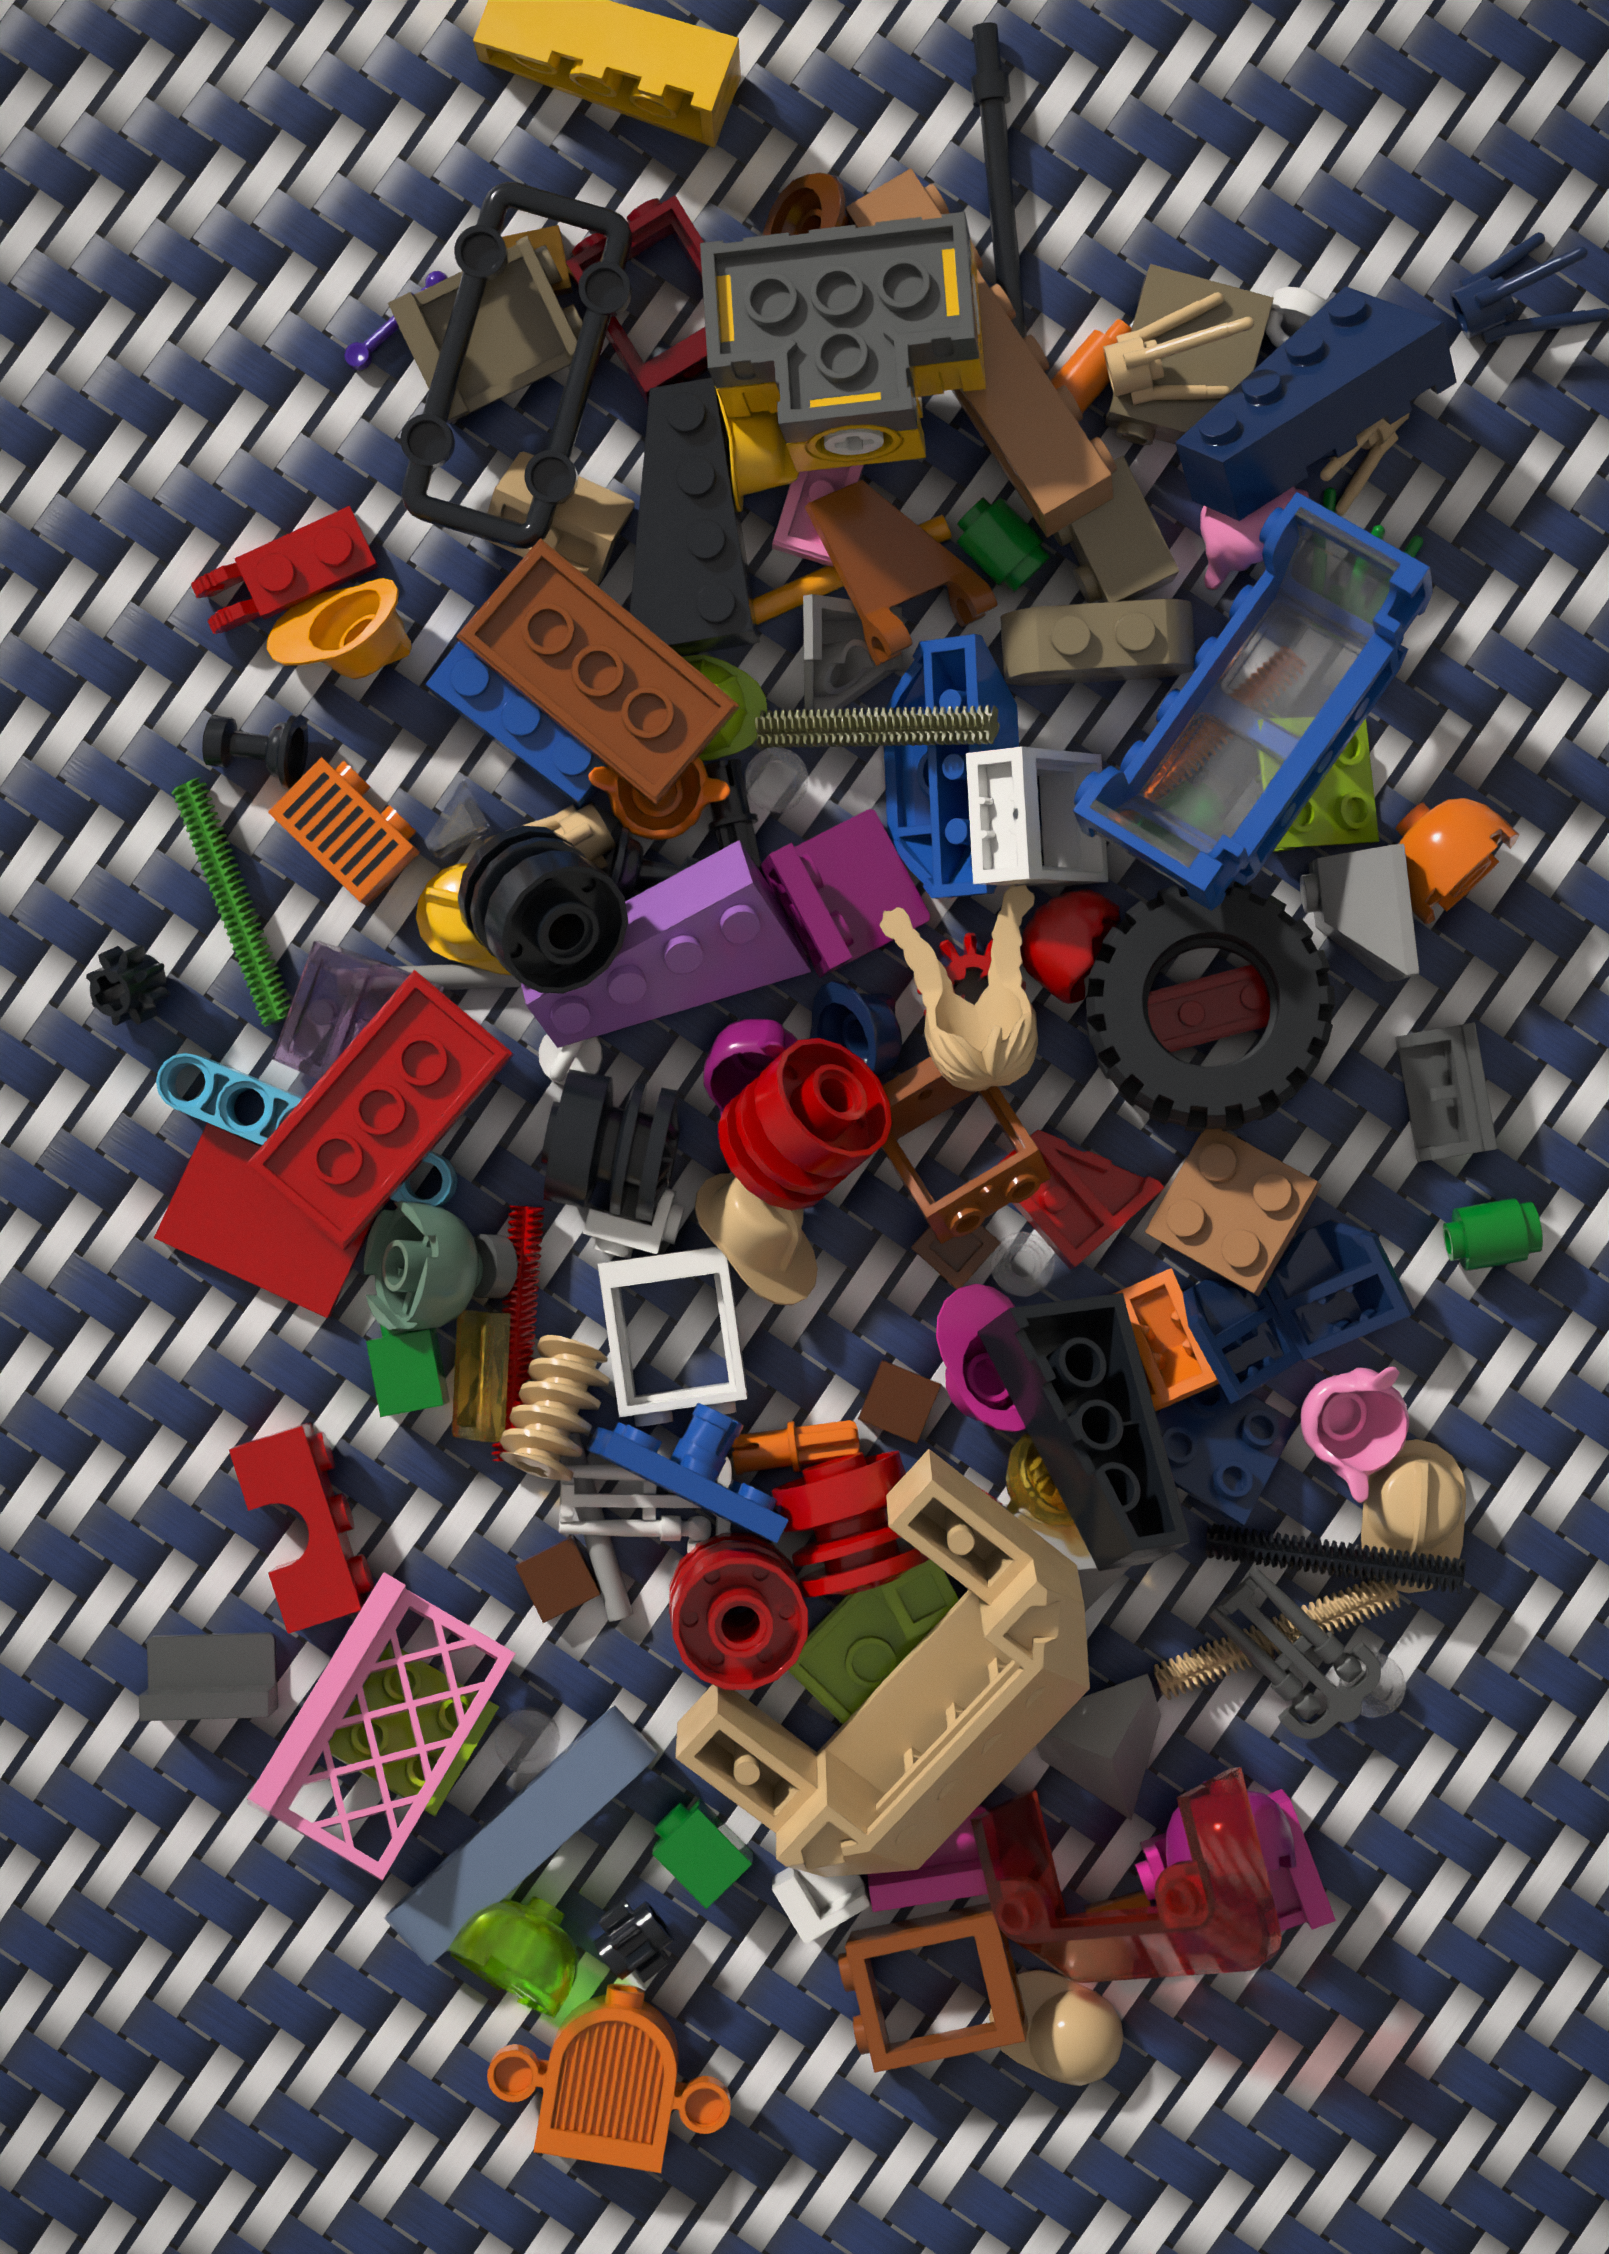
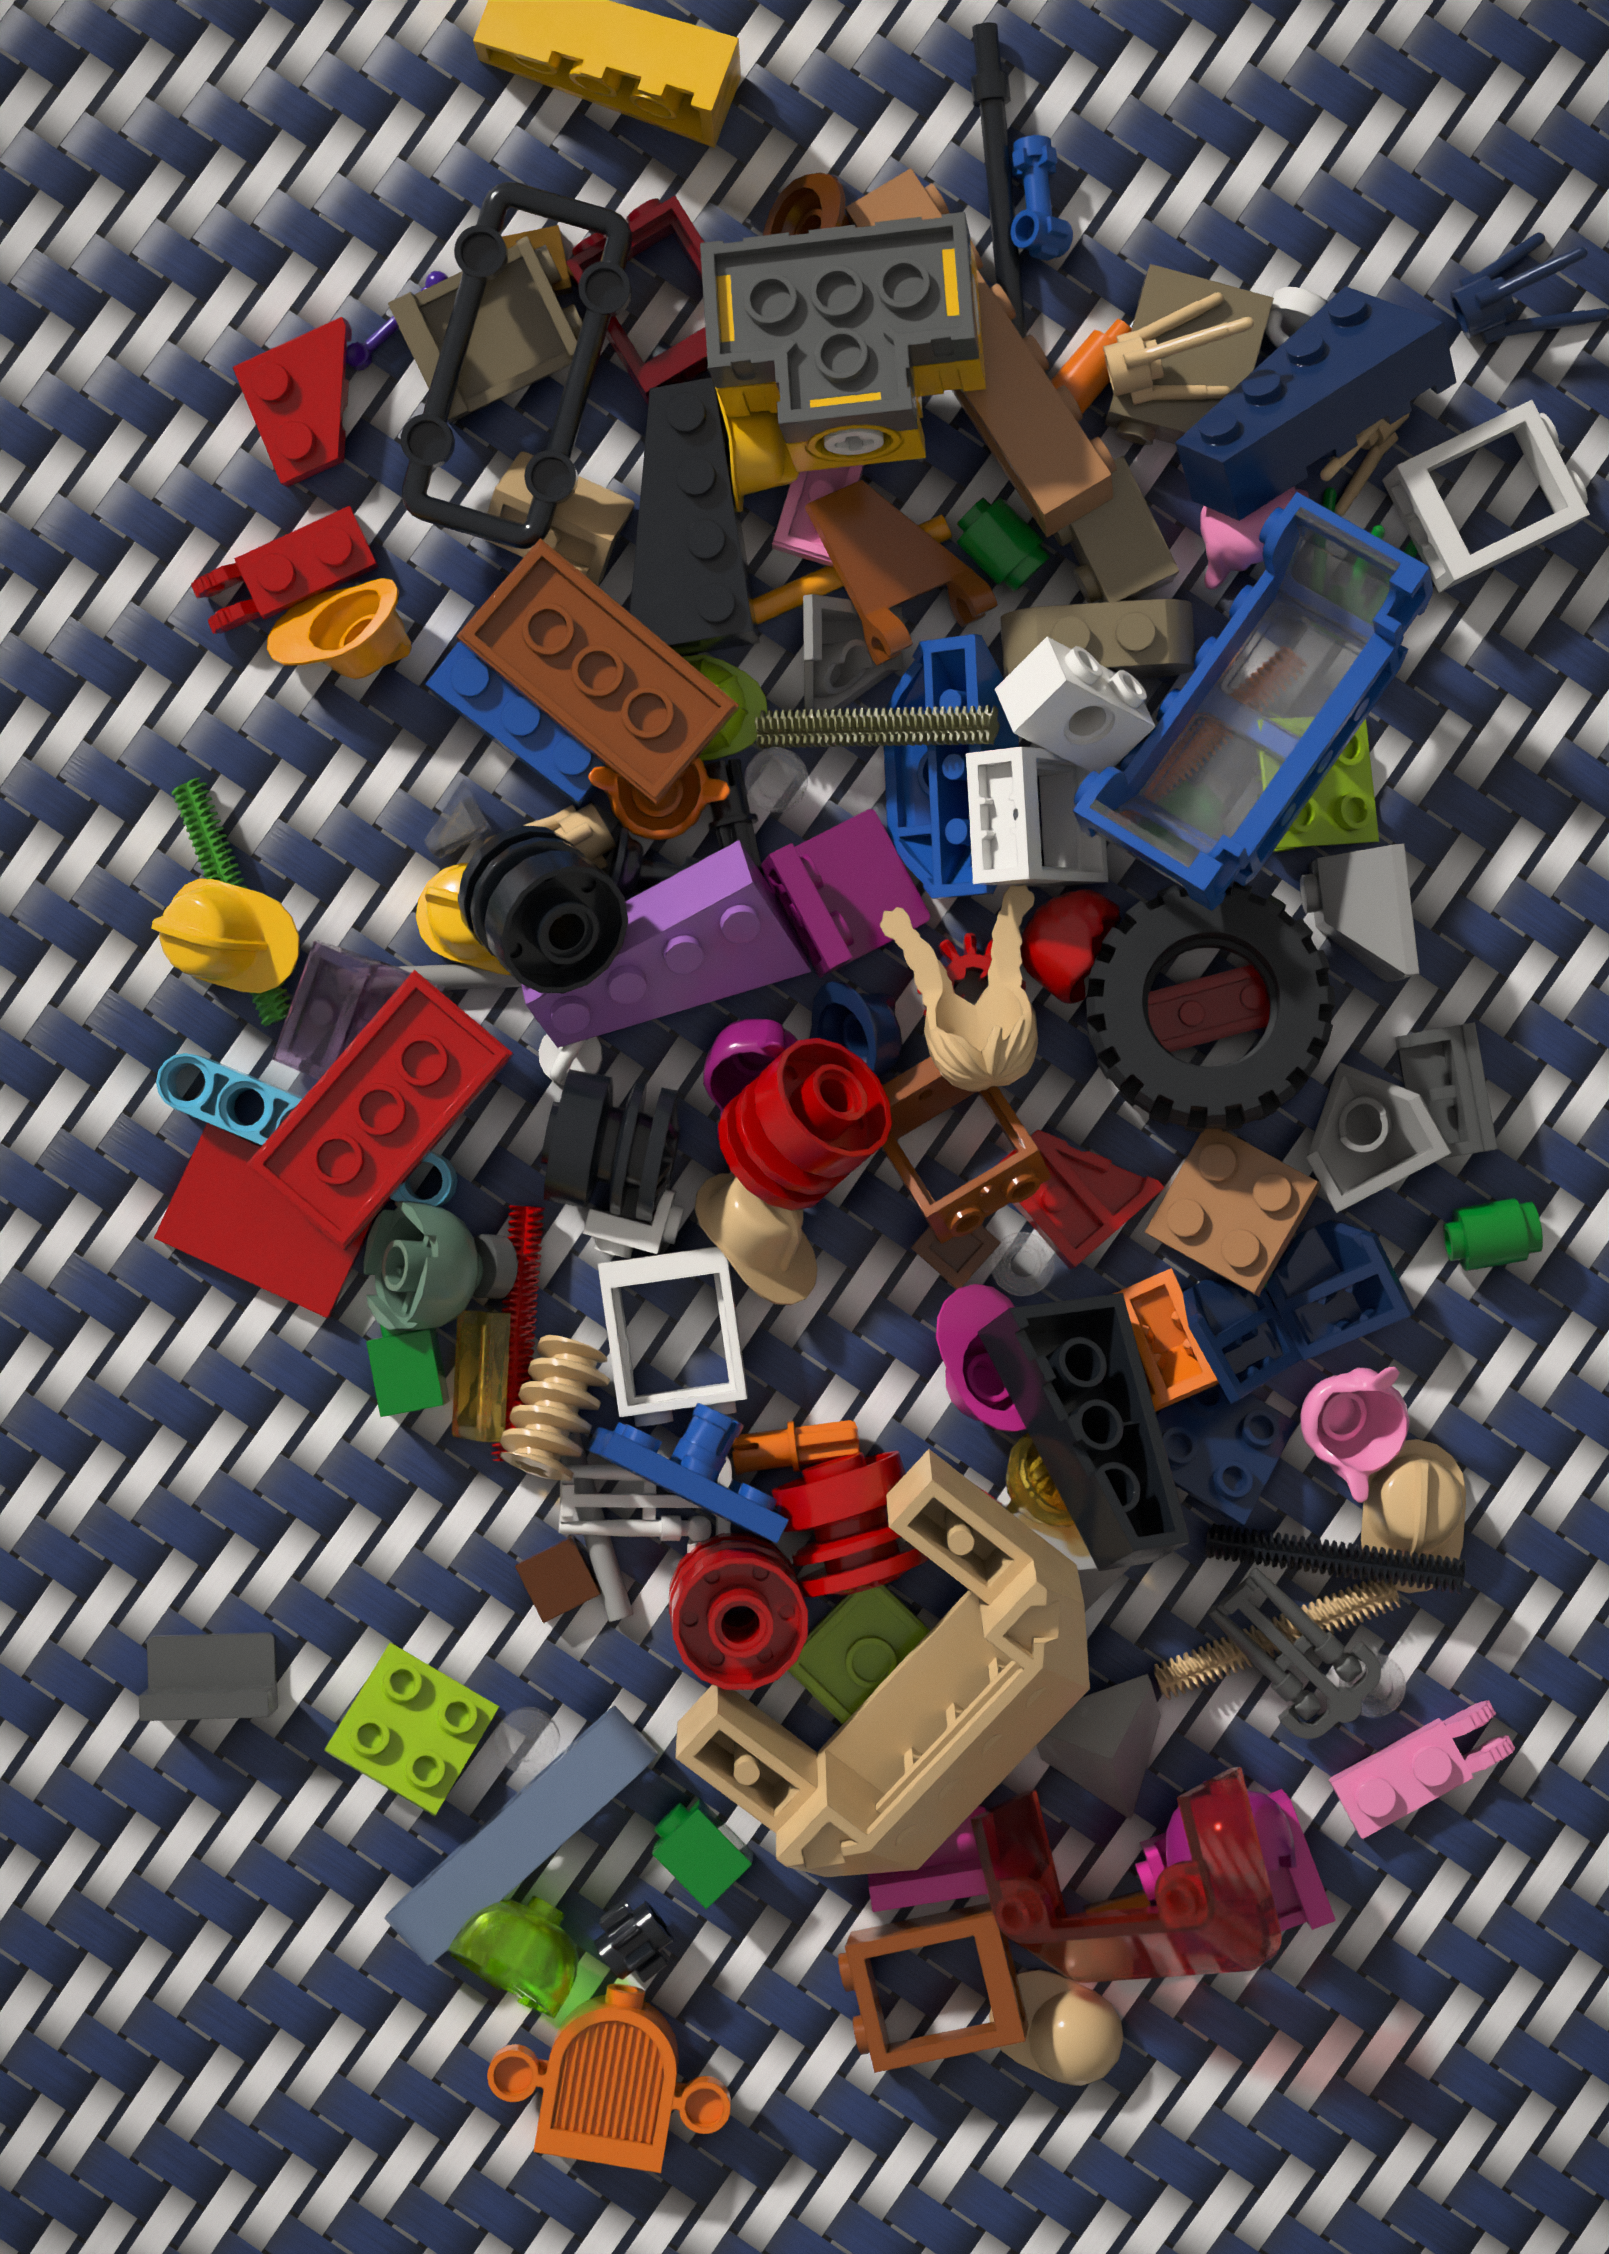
black gear [86,944,170,1026] -> none
black piece [202,713,309,790] -> none
red arch [229,1422,374,1634] -> none
bright pink fence [247,1572,516,1881] -> none
orange brick [268,757,420,907] -> none
white panel [772,1867,871,1945] -> none
reddish brown tile [858,1359,941,1444] -> none
lime tile [879,1559,959,1641] -> none
orange cylinder [1395,798,1520,924] -> none
none -> yellow piece [151,878,299,993]
none -> red wing [232,317,352,487]
none -> white brick [995,637,1156,774]
none -> blue bar [1011,135,1073,261]
none -> light grey slope [1306,1062,1452,1213]
none -> bright pink hinge [1328,1700,1515,1839]
none -> white window [1382,400,1590,593]

